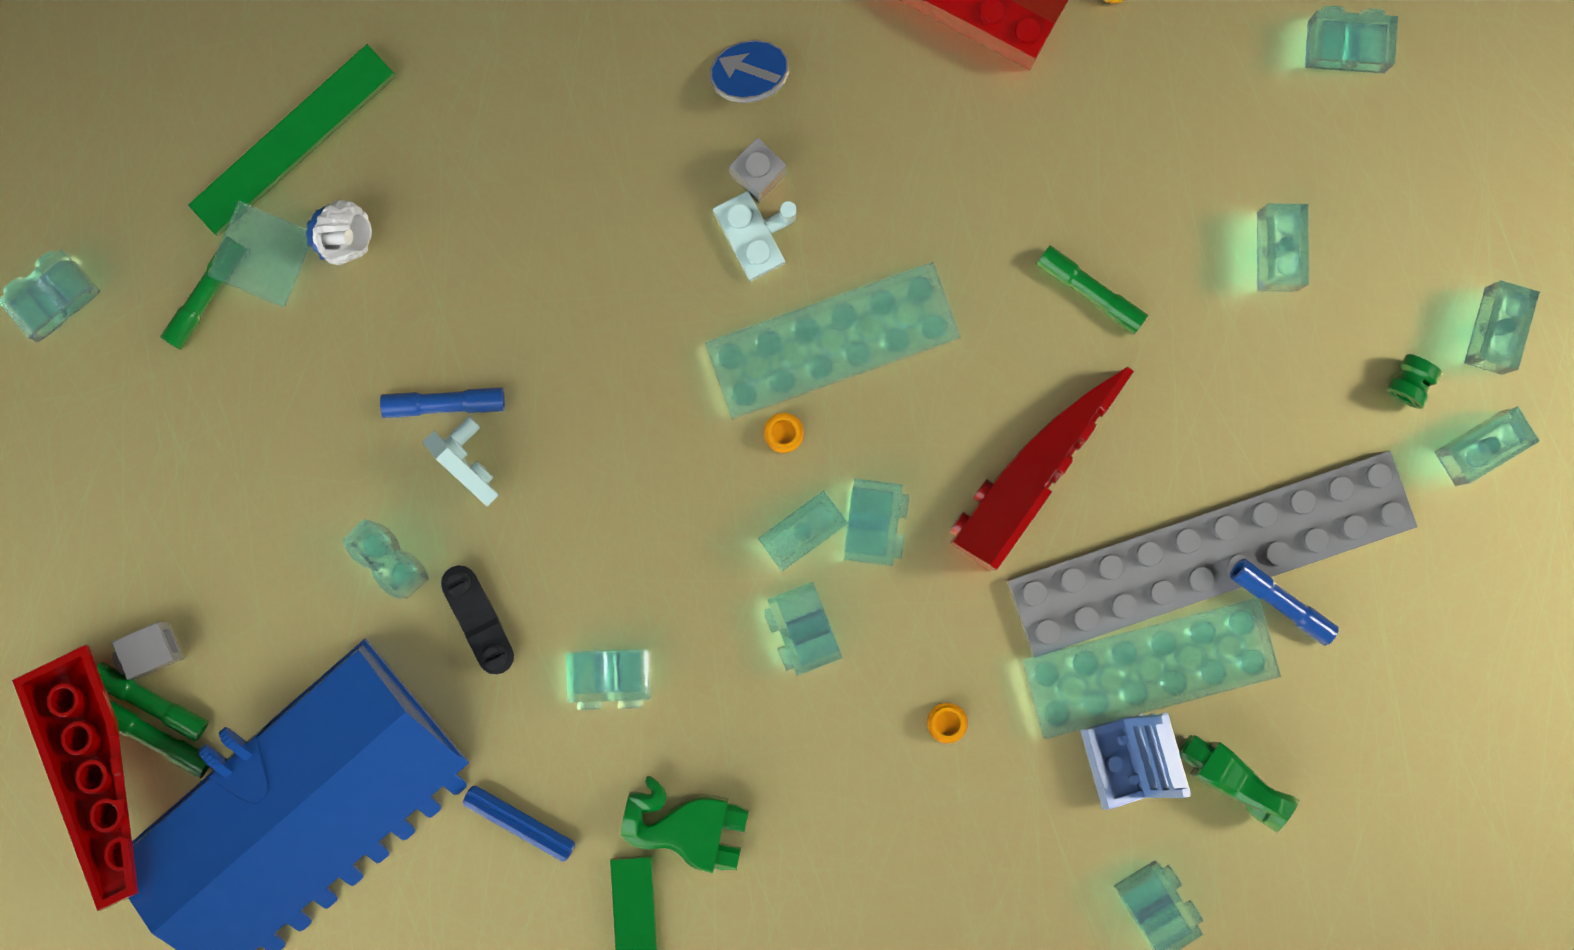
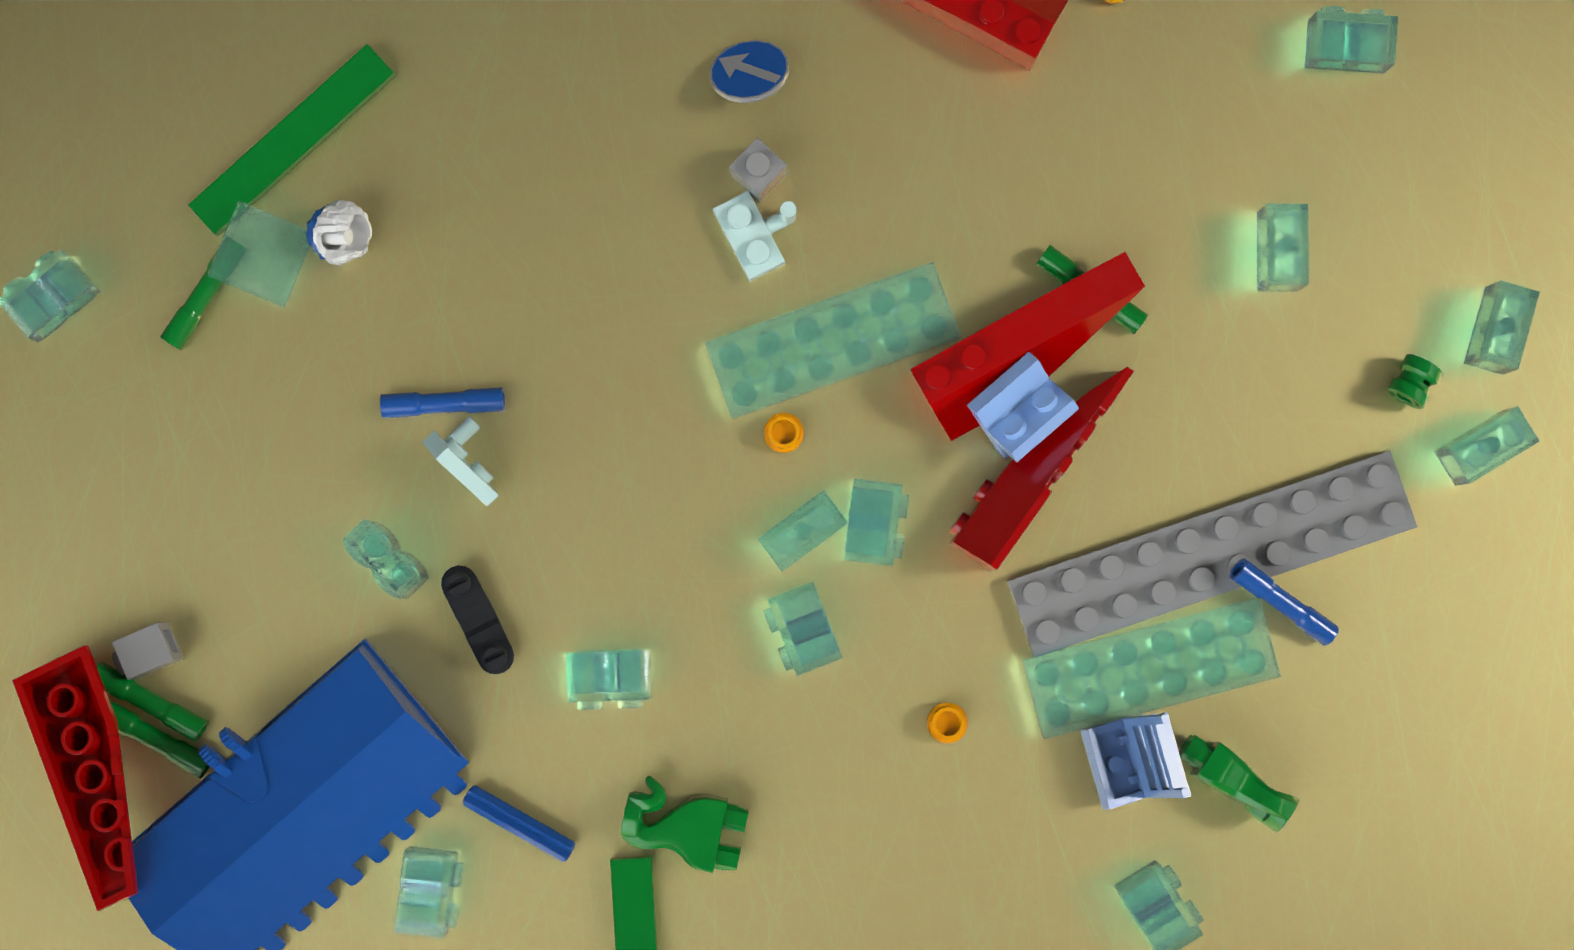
none -> clear light blue brick [395,846,464,938]
none -> red wedge [910,252,1145,441]
none -> light blue bracket [967,352,1079,462]

